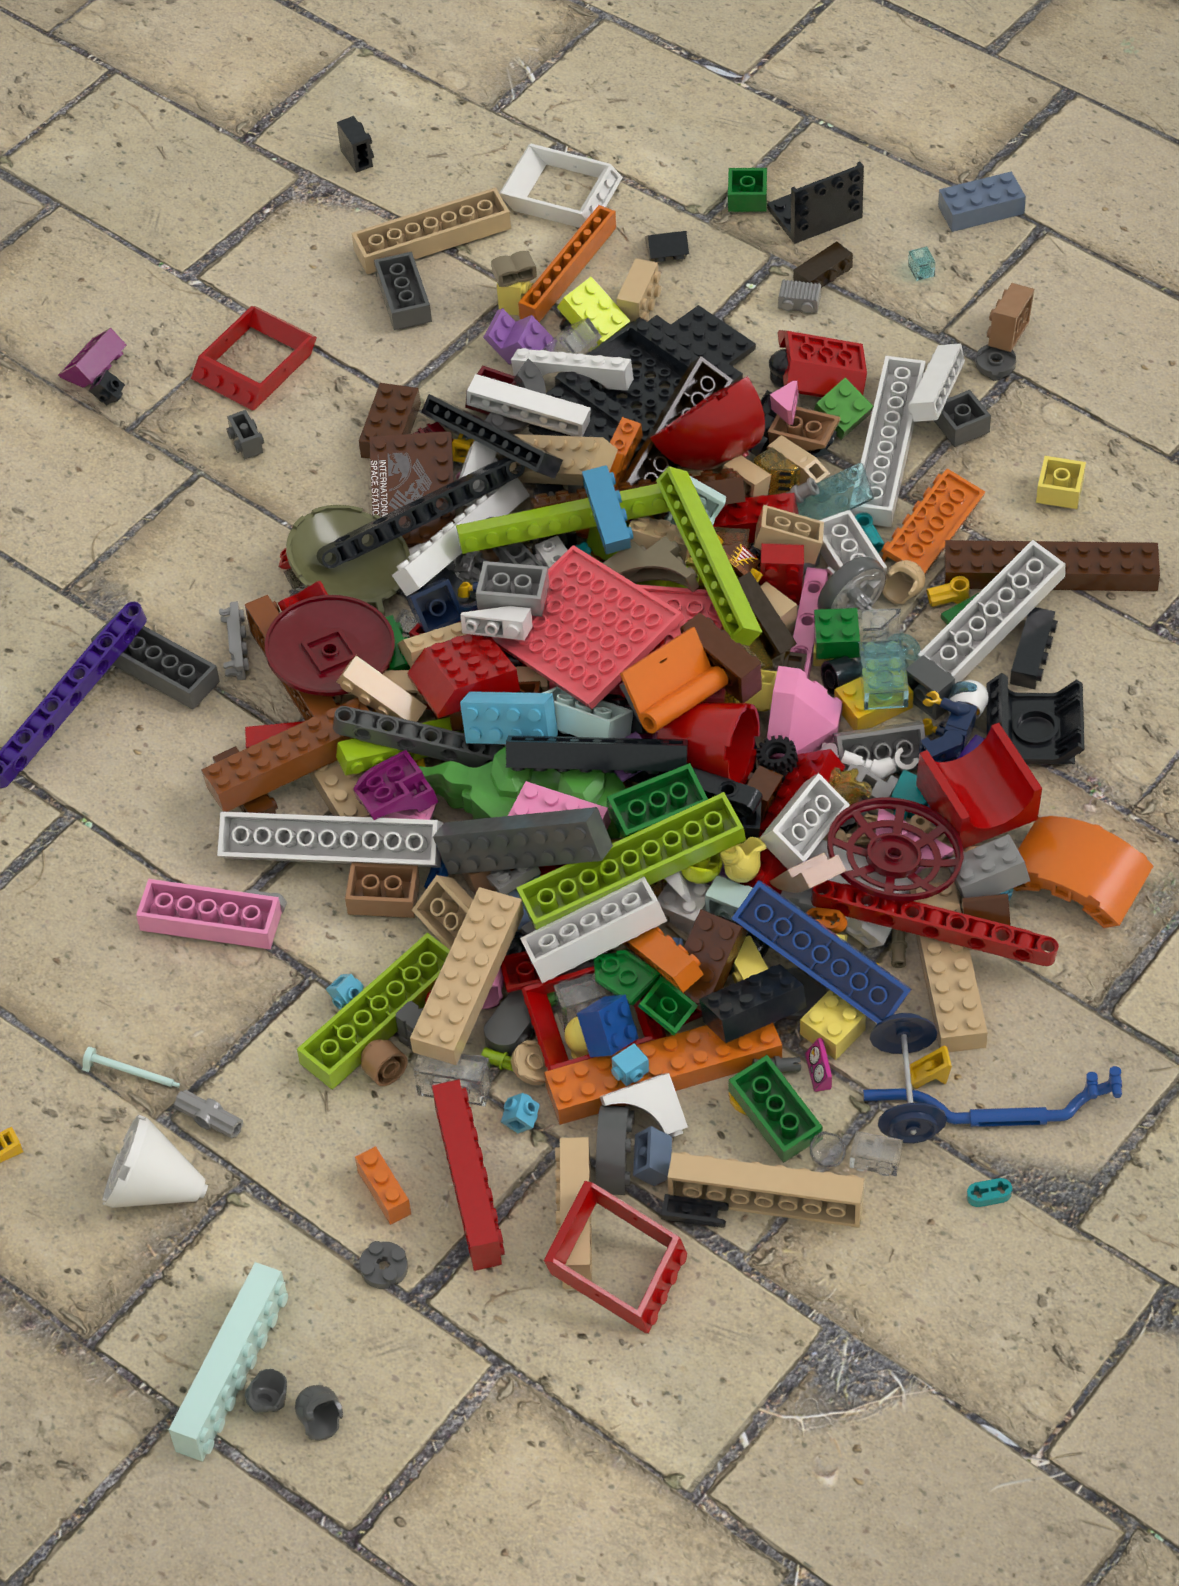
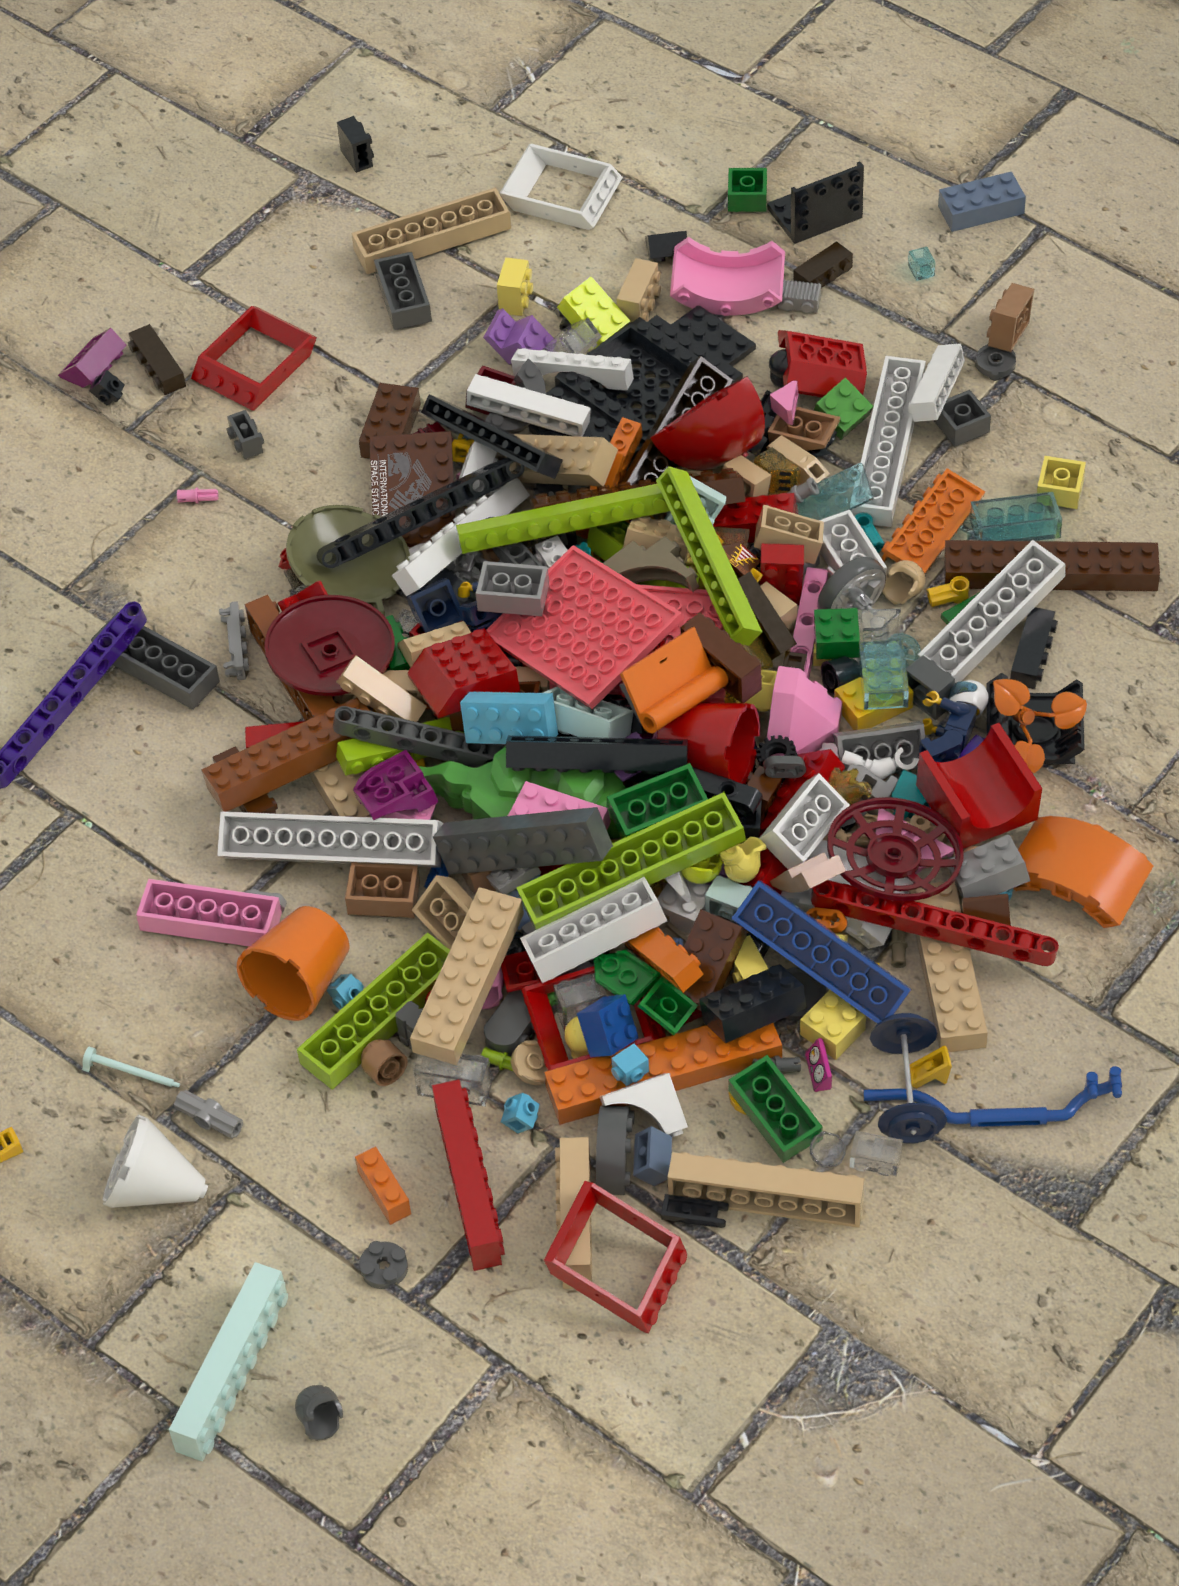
dark grey hair [245,1369,287,1413] -> none
white slope [461,606,533,641] -> none
dark tan brick [491,251,537,287] -> none
orange brick [518,205,616,322] -> none
dark azure brick [582,465,634,554] -> none
teal beam [967,1178,1012,1207] -> none
none -> dark brown brick [128,324,186,395]
none -> bright pink axle [177,487,219,504]
none -> orange cone [237,906,350,1021]
none -> bright pink panel [670,237,785,316]
none -> dark grey beam [763,756,806,778]
none -> clear light blue brick [970,492,1062,541]
none -> orange plant [993,679,1087,774]

